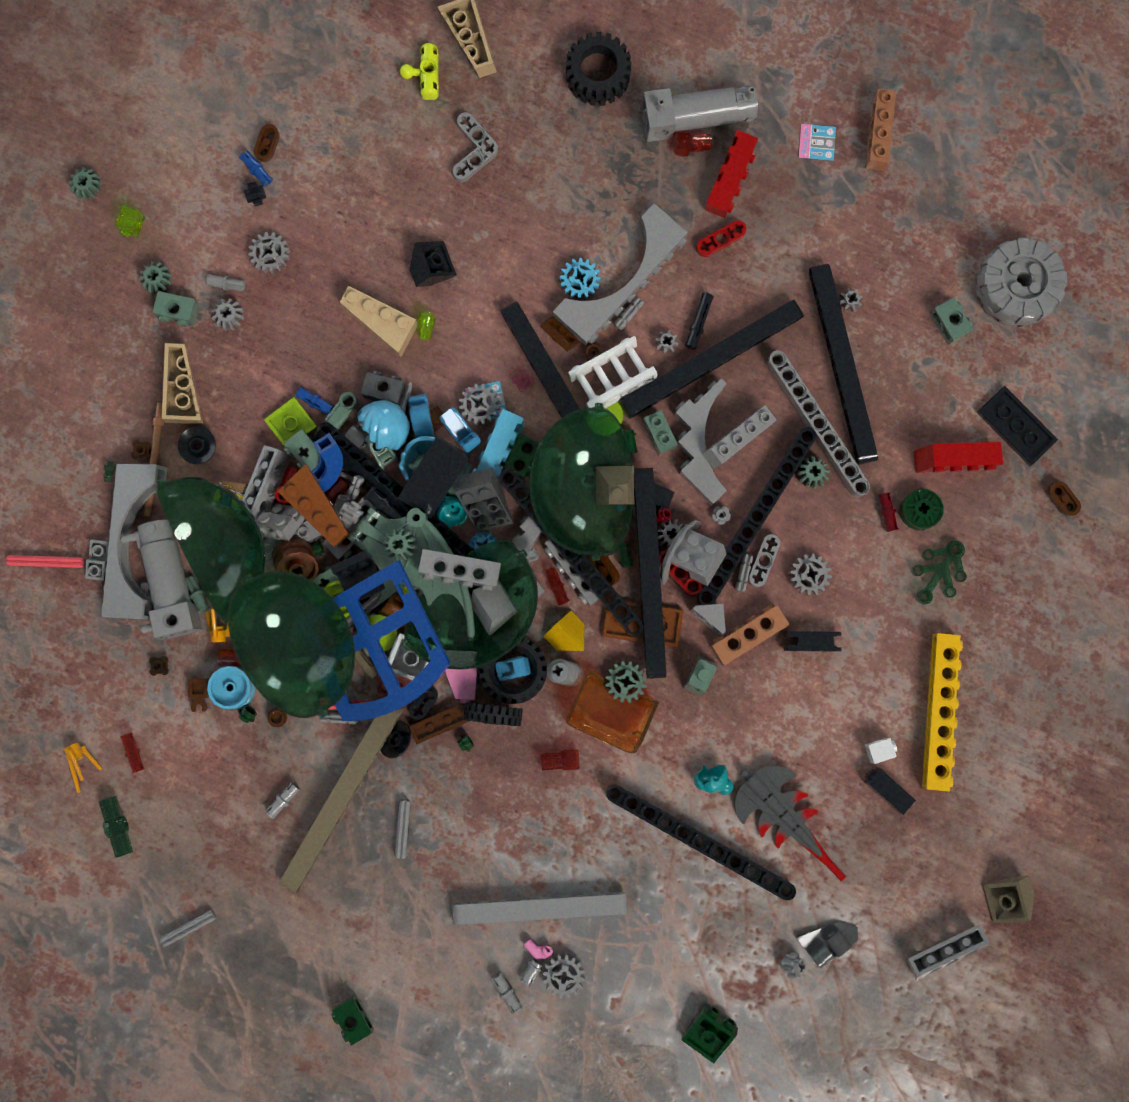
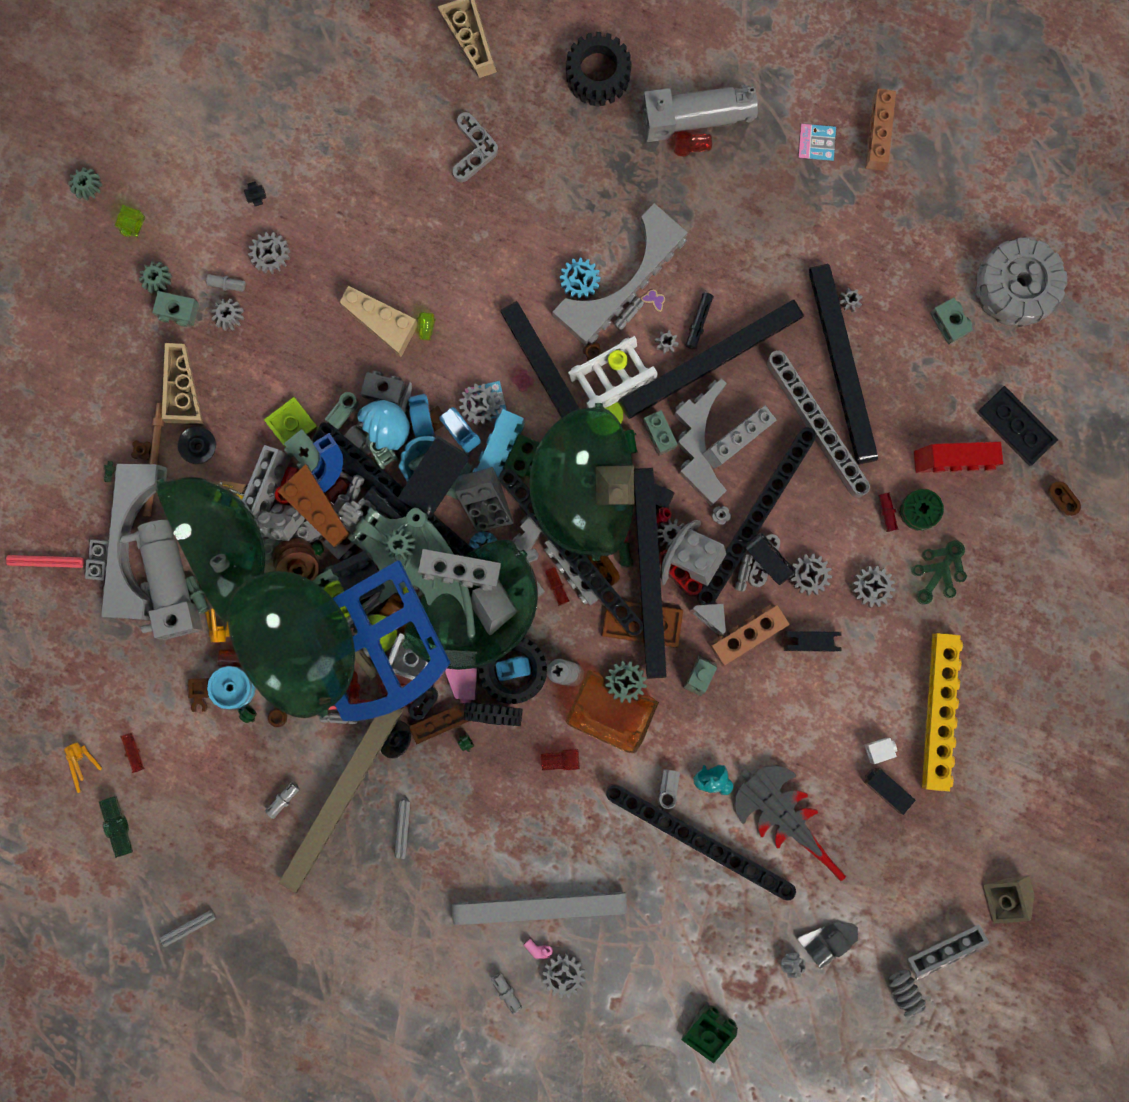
dark brown plate [149,656,169,676] -> none
blue pin [239,150,273,187] -> none
reddish brown plate [254,124,280,162] -> none
blue pin [296,387,334,415] -> none
dark green brick [331,995,374,1046] -> none
neon yellow piece [400,43,439,100] -> none
black slope [410,241,457,287] -> none
teal piece [436,495,468,528] -> none
light grey pin [520,959,543,987] -> none
reddish brown plate [540,316,580,352] -> none
yellow slope [543,610,584,651] -> none
red beam [696,220,747,257] -> none
red wedge [704,129,758,218] -> none
sand green gear [797,456,830,489] -> none
none -> light grey bush [210,554,230,573]
none -> clear red axle [345,671,360,704]
none -> neon yellow tile [608,350,627,370]
none -> medium lavender sticker [641,289,665,312]
none -> light grey piece [658,769,680,809]
none -> black beam [745,532,796,585]
none -> light grey gear [852,566,895,608]
none -> light grey piece [889,970,926,1017]

